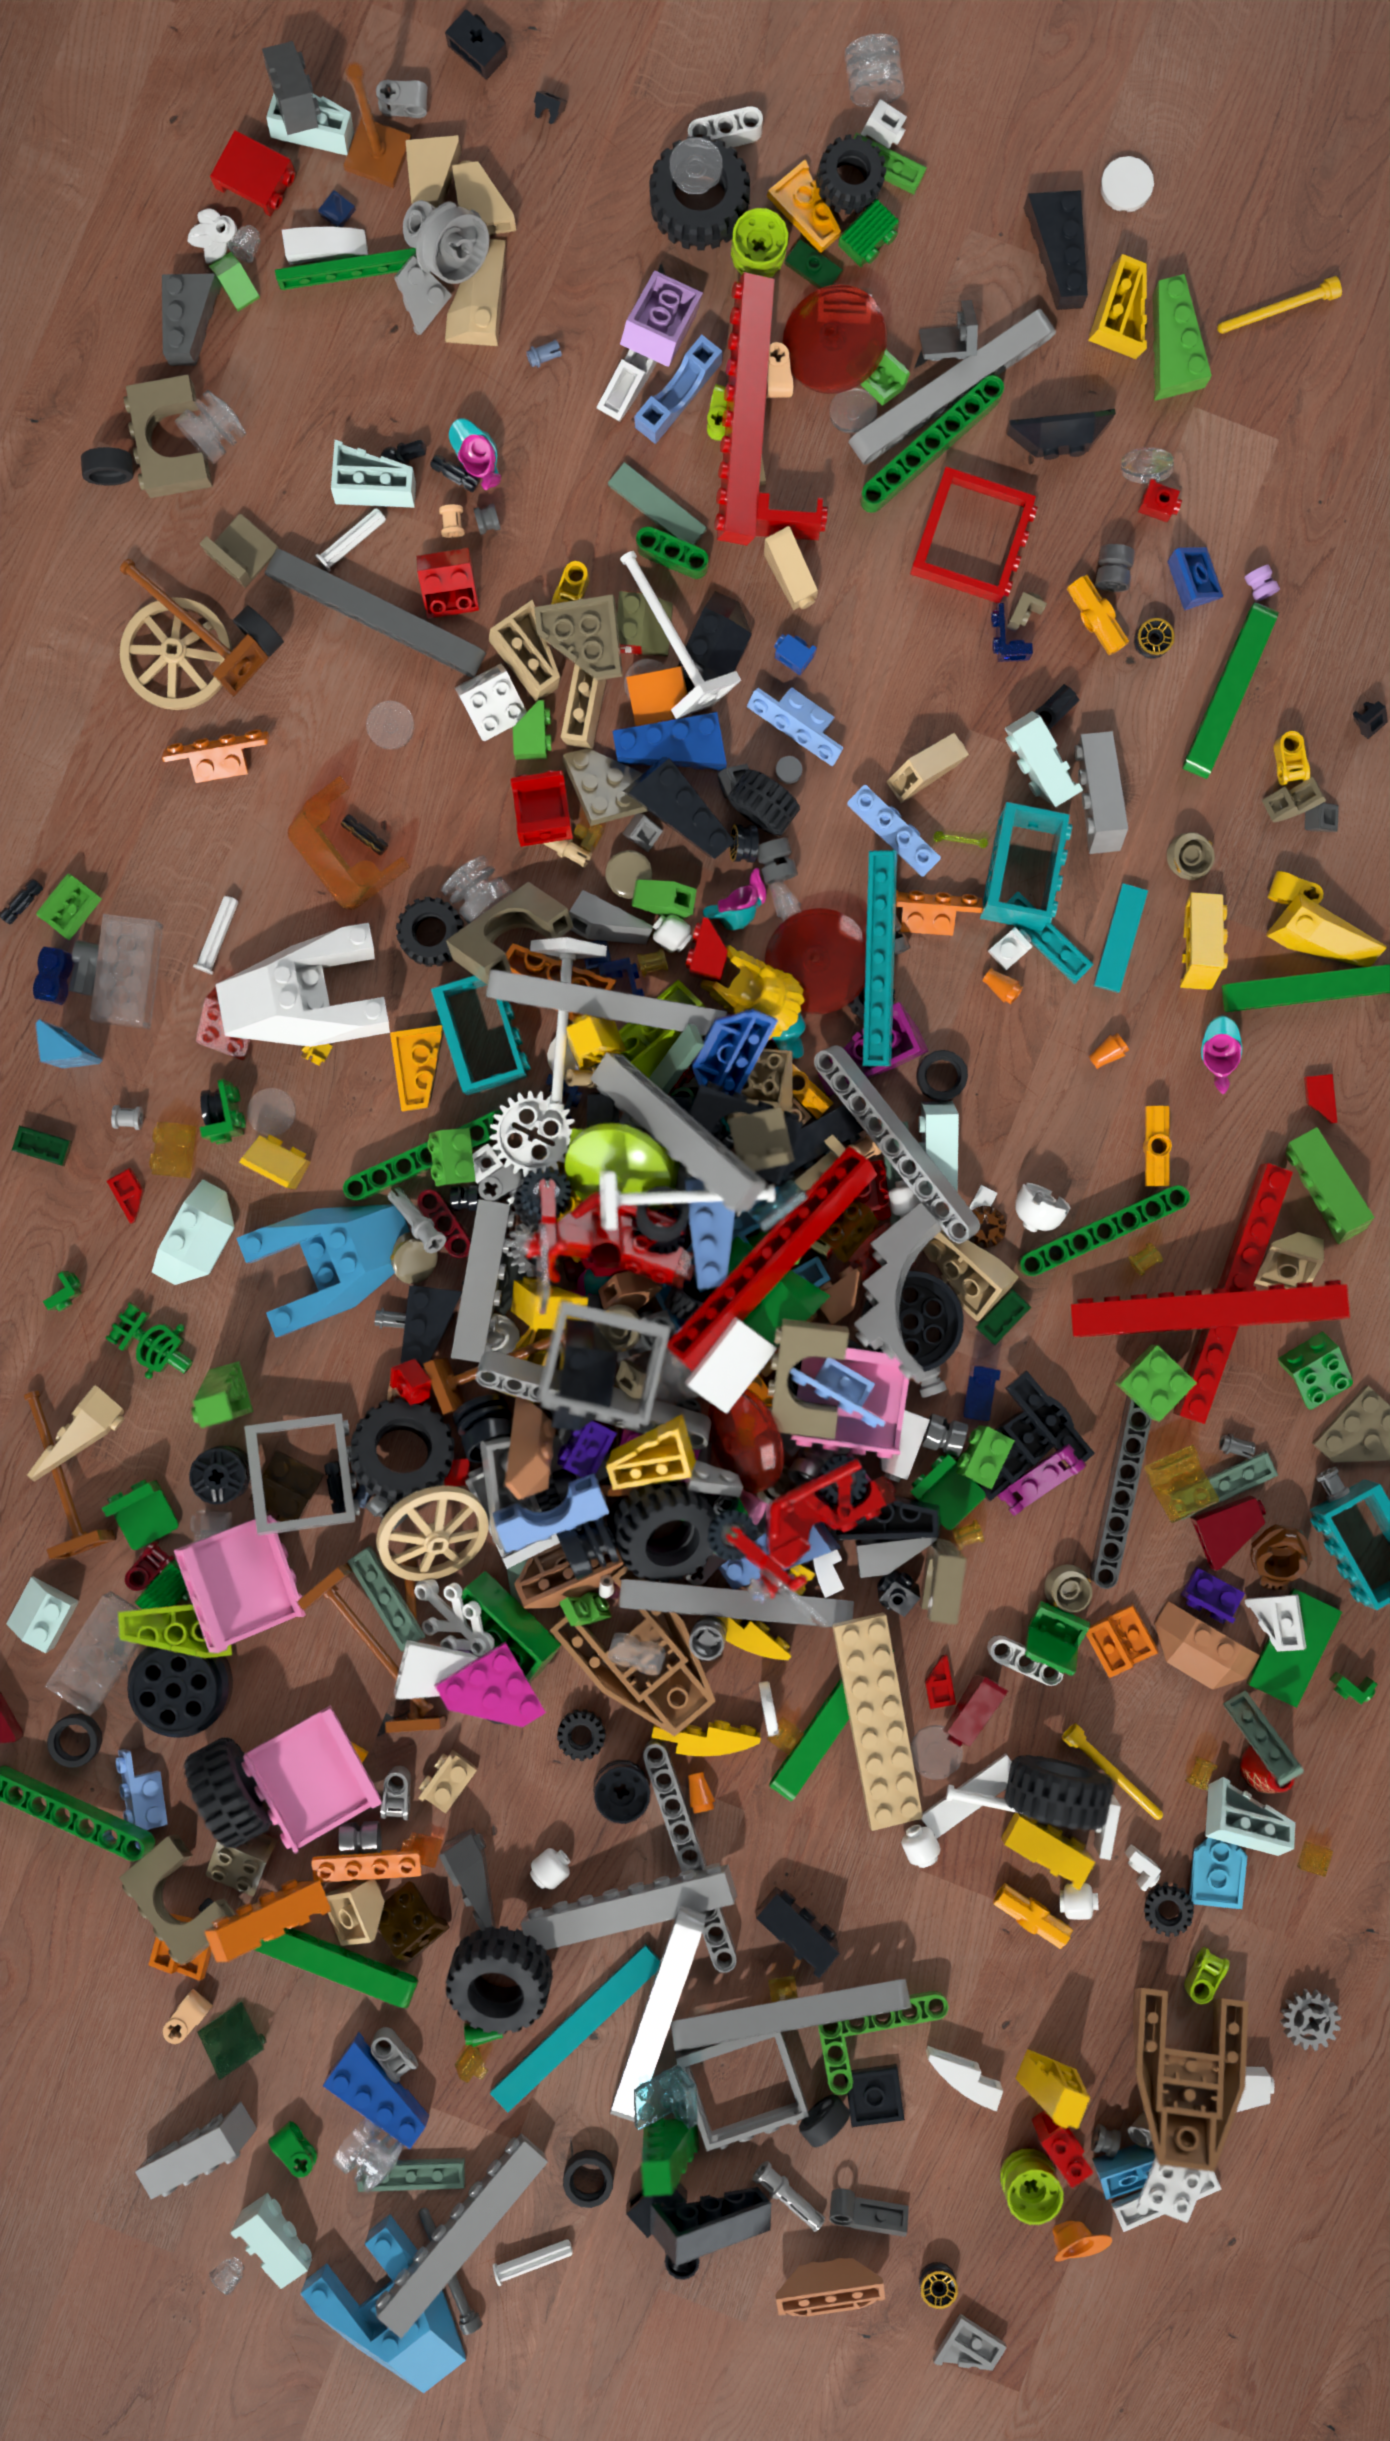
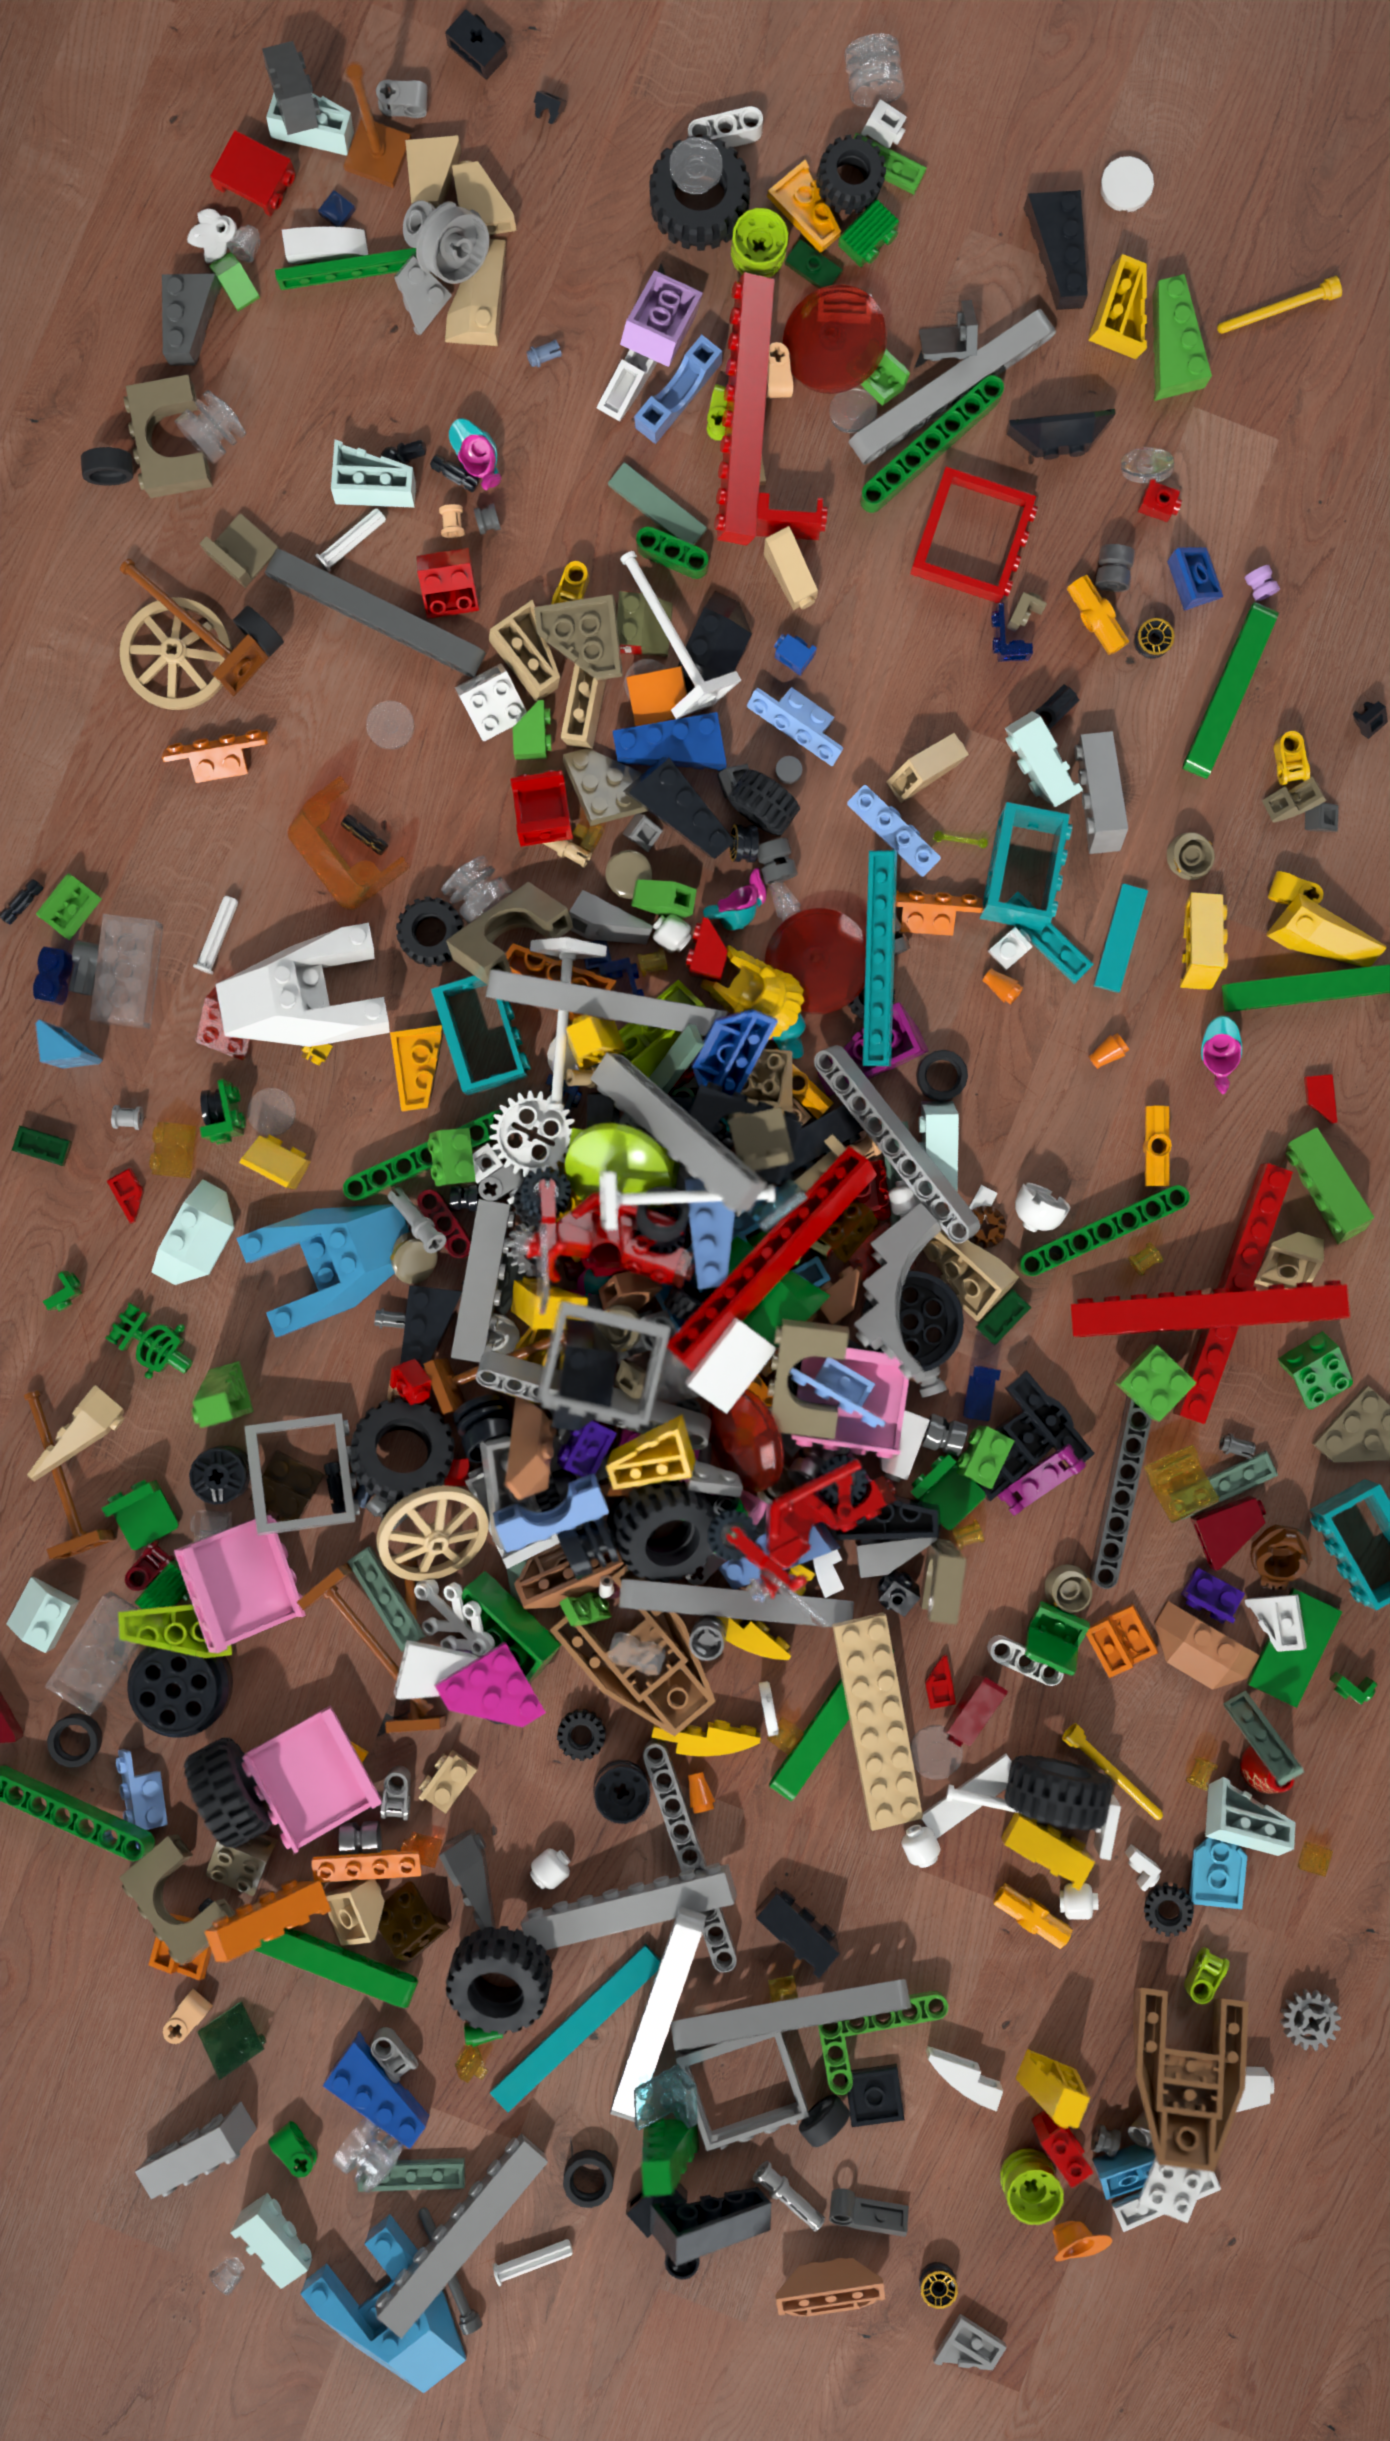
light grey bush [1316,1467,1350,1502] -> none

